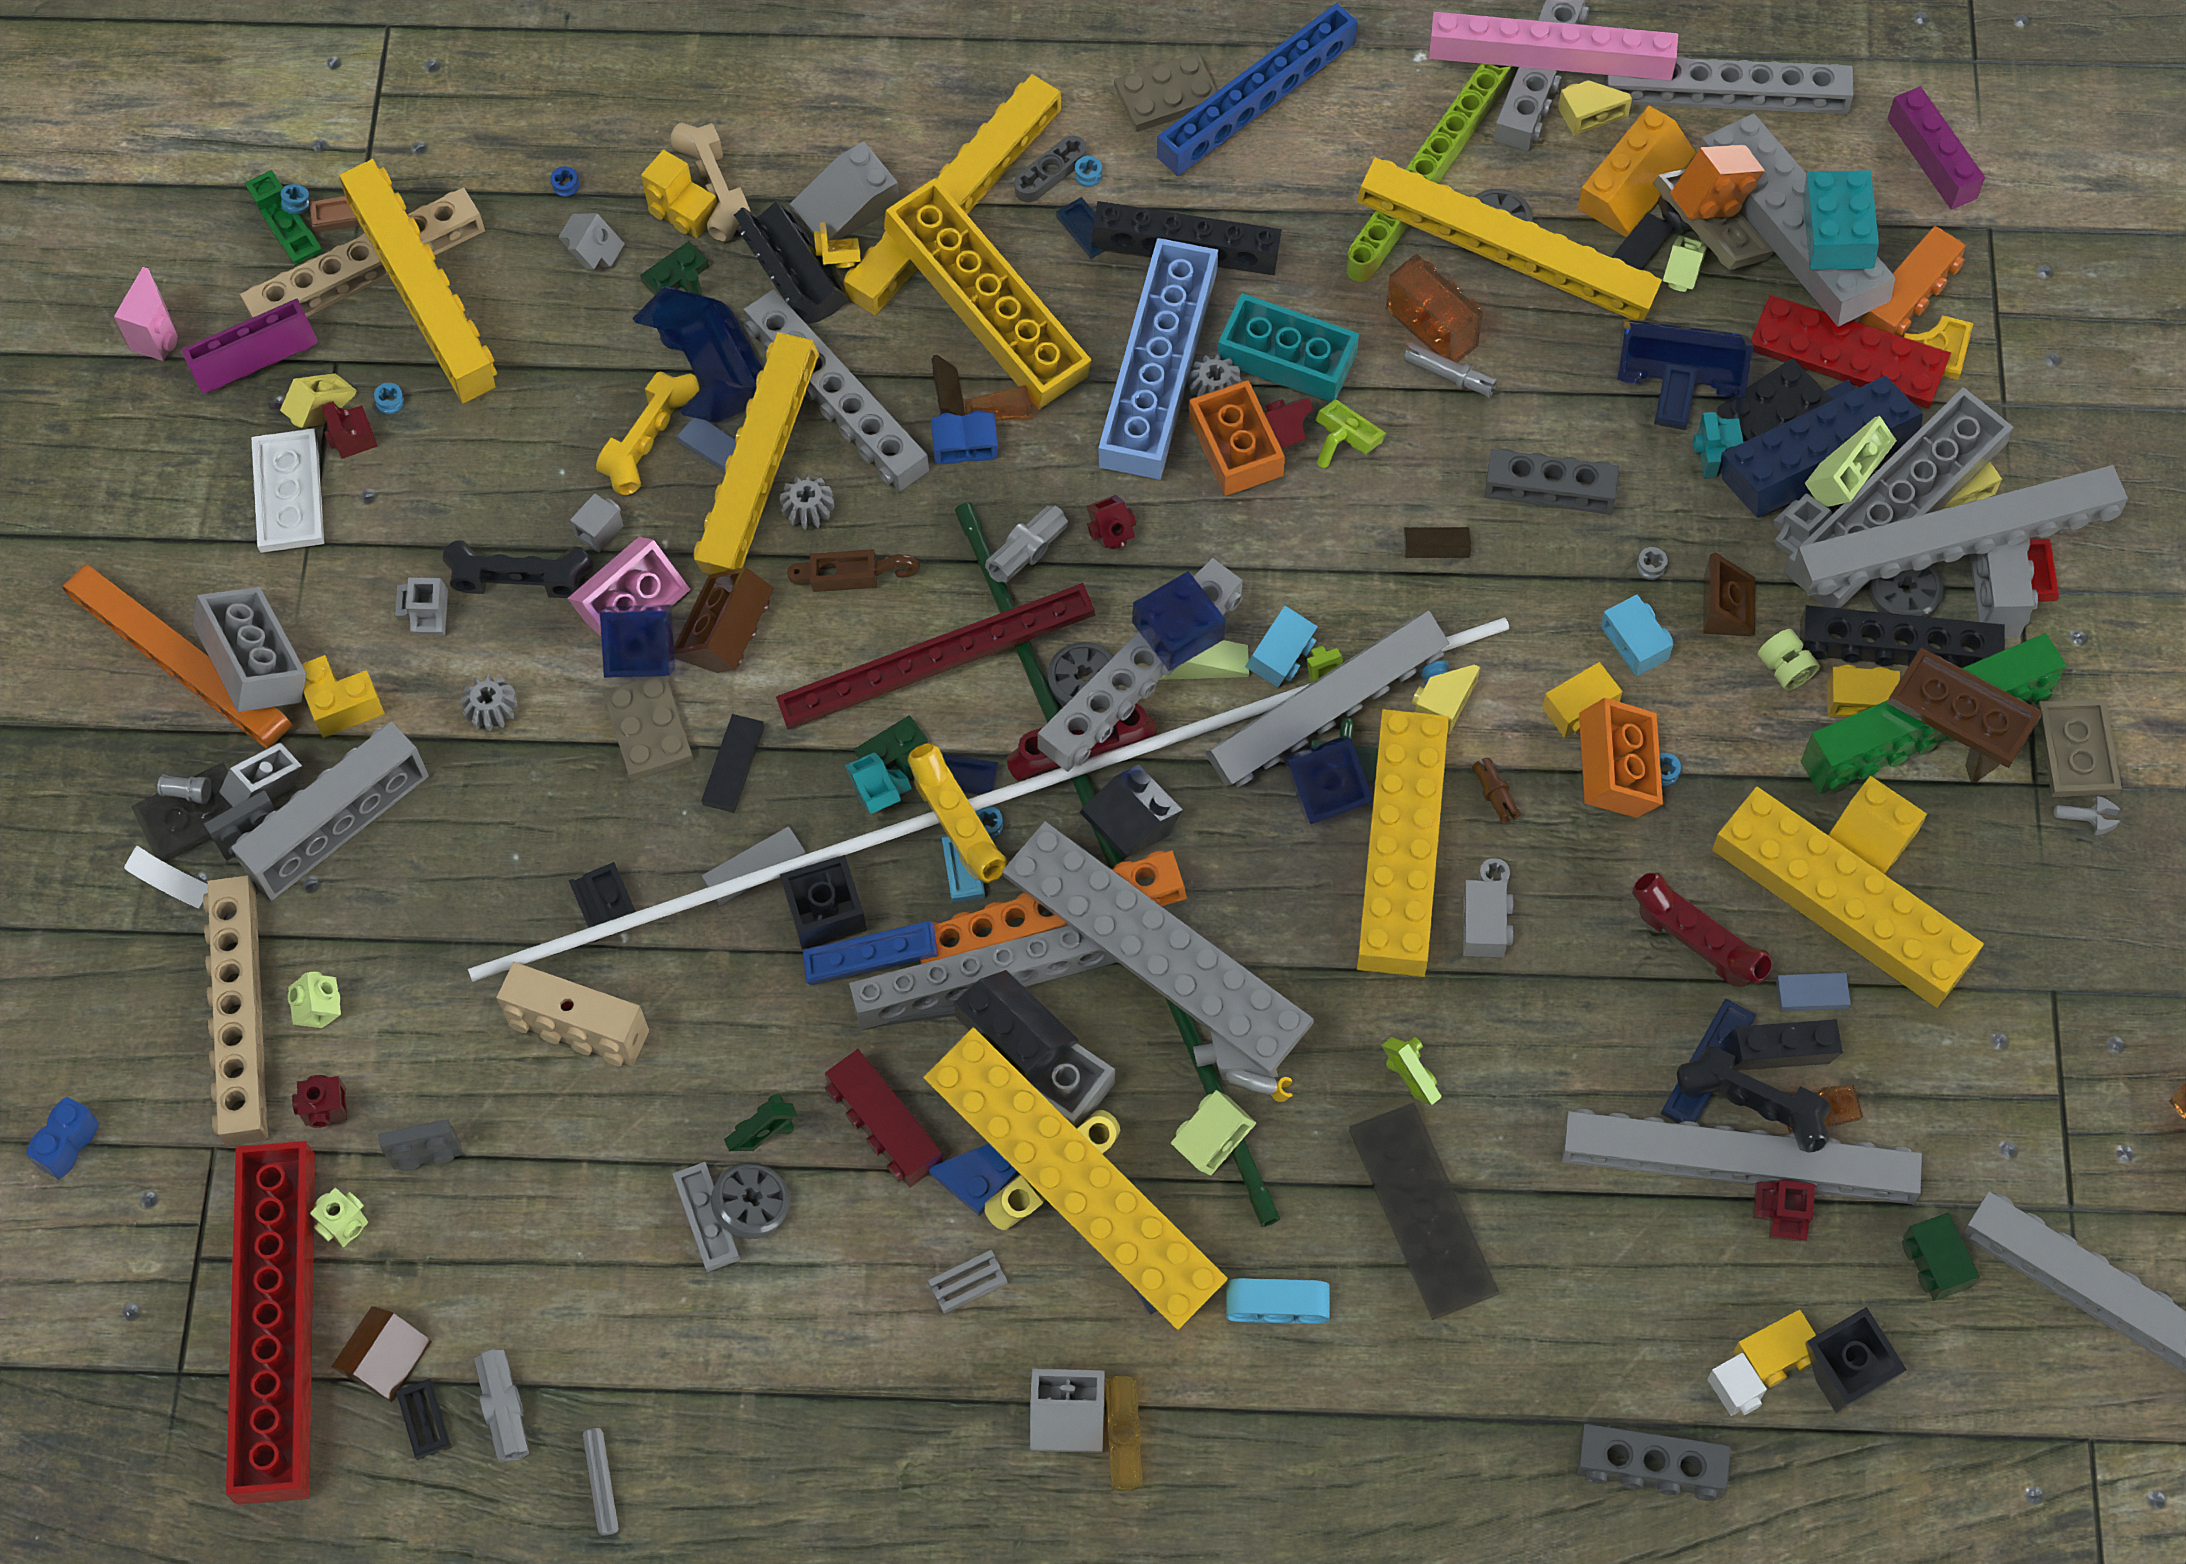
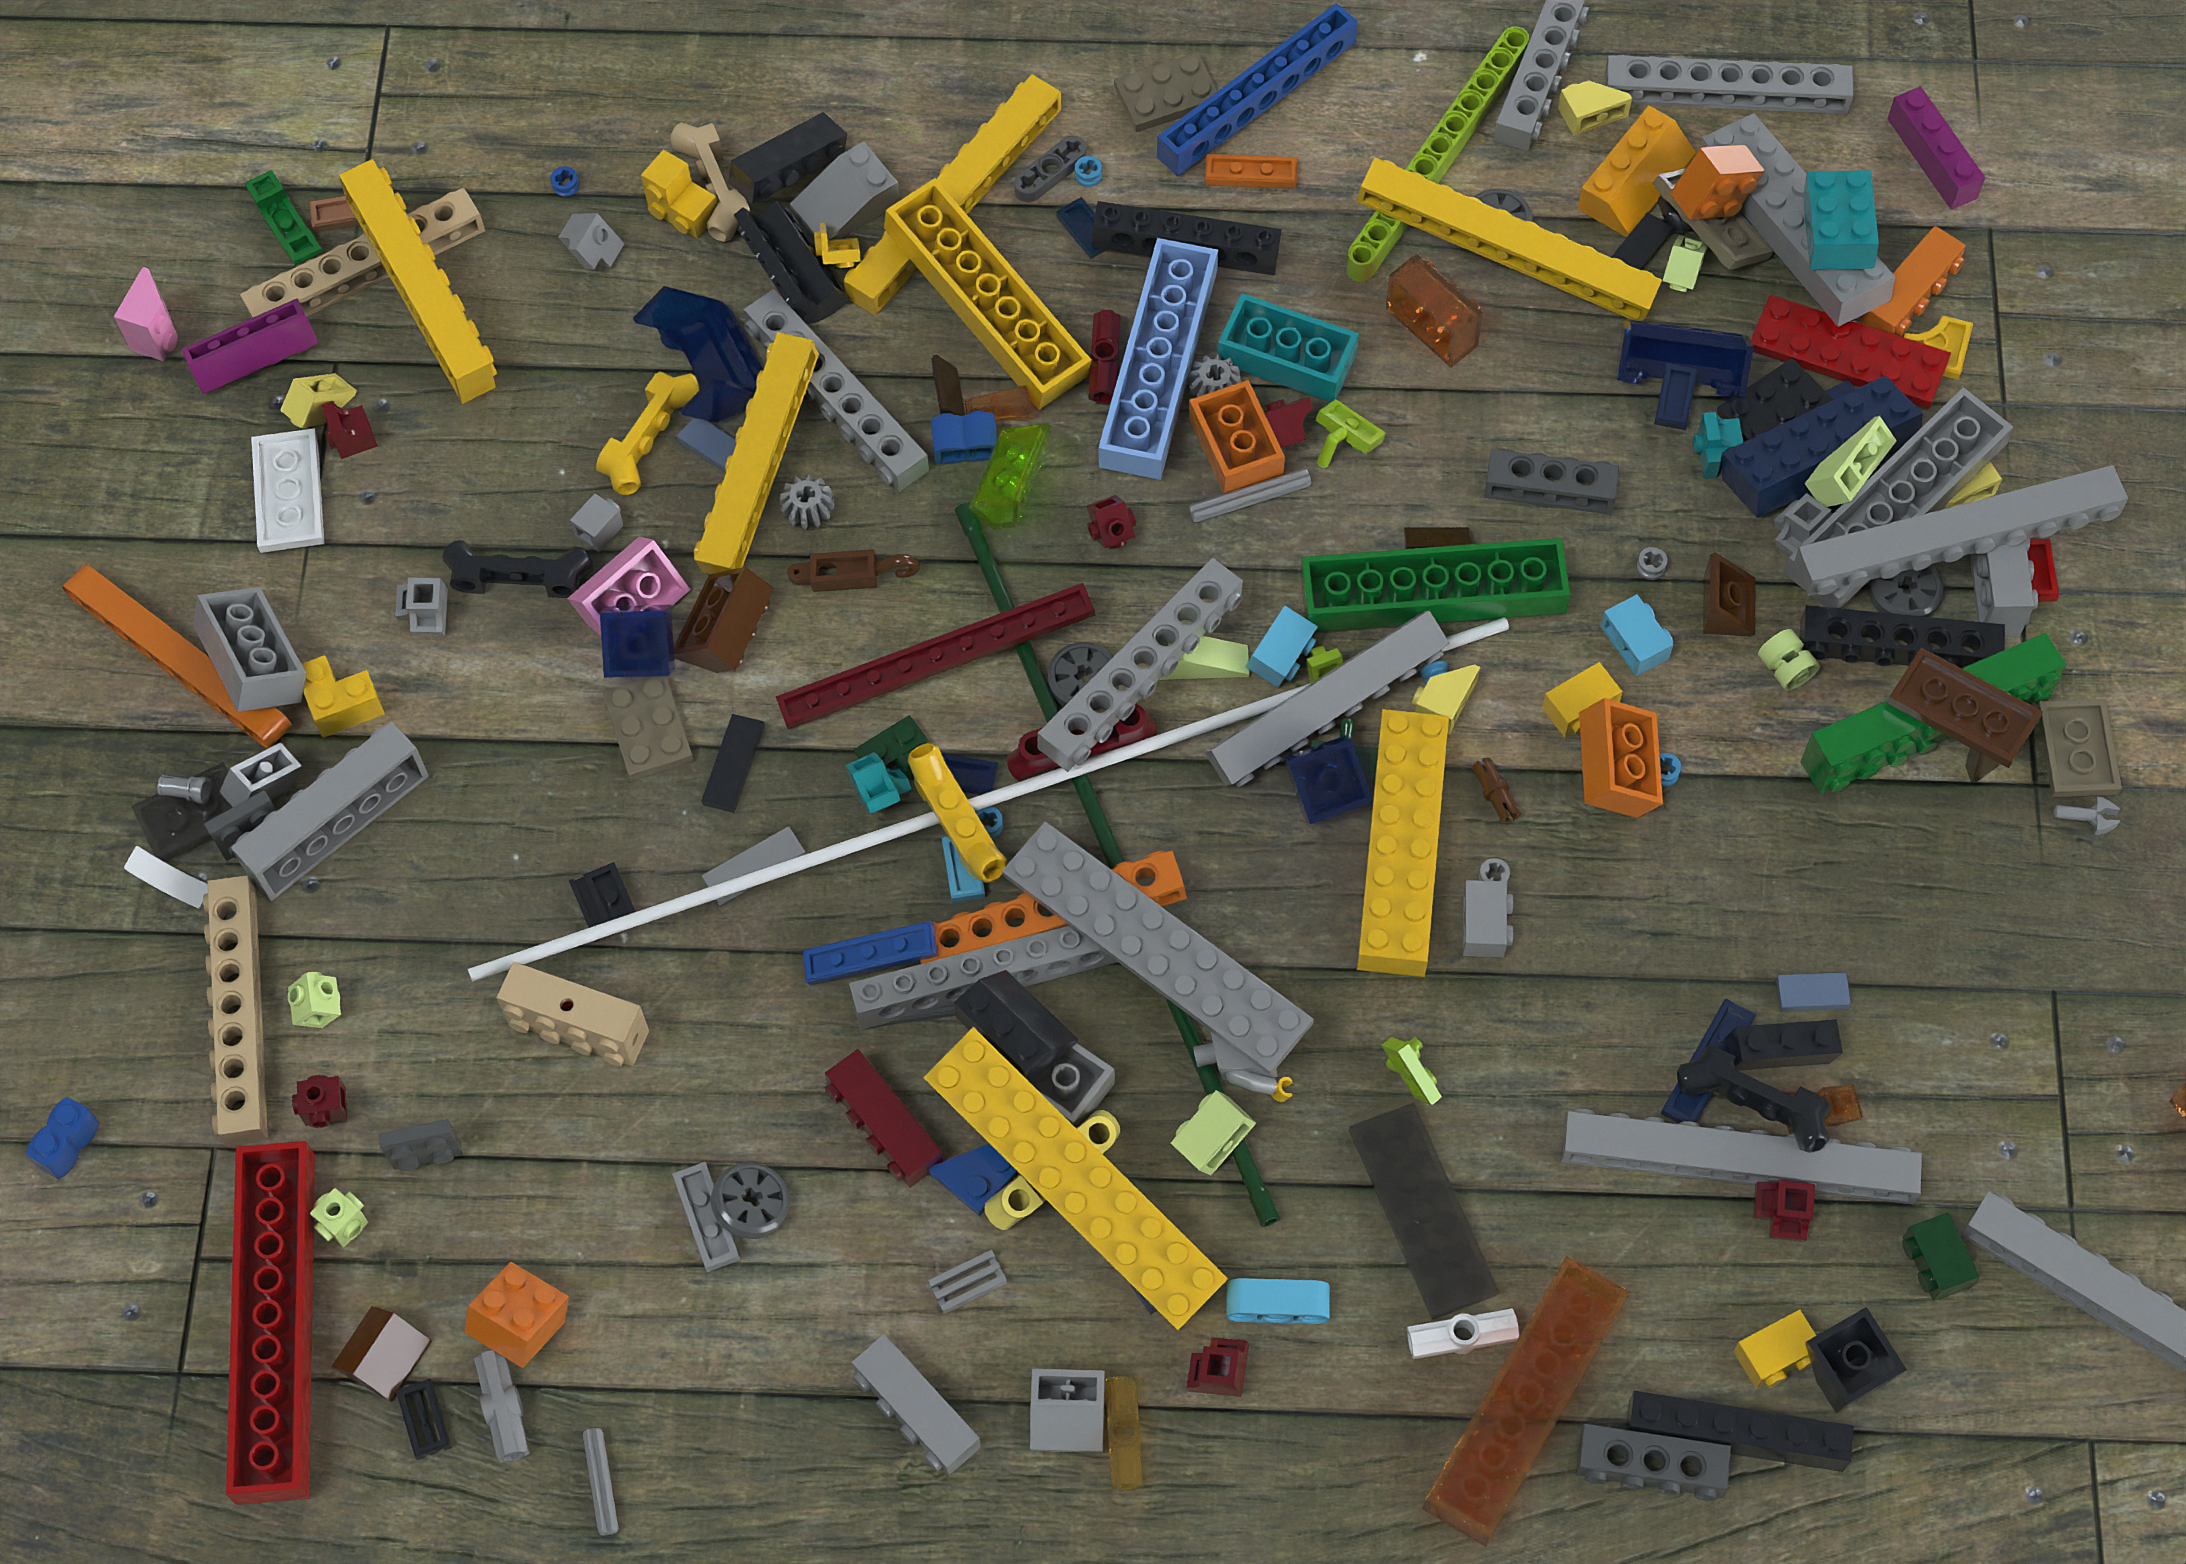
dark azure bush [281,184,309,214] -> none
dark azure bush [374,383,404,414] -> none
light grey gear [460,674,518,732] -> none
dark green plate [640,241,709,301] -> none
dark green plate [724,1094,798,1151] -> none
black slope [780,855,867,950] -> none
light grey piece [985,505,1068,583] -> none
black slope [1080,764,1183,859] -> none
clear blue brick [1132,571,1226,671] -> none
light grey pin [1404,342,1498,398] -> none
bright pink brick [1429,12,1678,81] -> none
dark red plate [1632,872,1772,987] -> none
white brick [1707,1352,1767,1416] -> none
yellow brick [1712,786,1984,1008] -> none
yellow brick [1827,665,1900,718] -> none
yellow slope [1828,776,1927,875] -> none
none -> orange brick [464,1262,569,1368]
none -> black brick [728,112,847,204]
none -> light grey brick [852,1334,981,1476]
none -> clear neon green slope [969,423,1051,530]
none -> dark red piece [1088,310,1121,405]
none -> dark red brick [1186,1337,1249,1397]
none -> light grey axle [1189,469,1311,522]
none -> orange tile [1205,154,1298,189]
none -> green brick [1300,538,1570,632]
none -> white piece [1407,1309,1520,1359]
none -> clear orange brick [1422,1256,1630,1547]
none -> black brick [1626,1391,1854,1472]

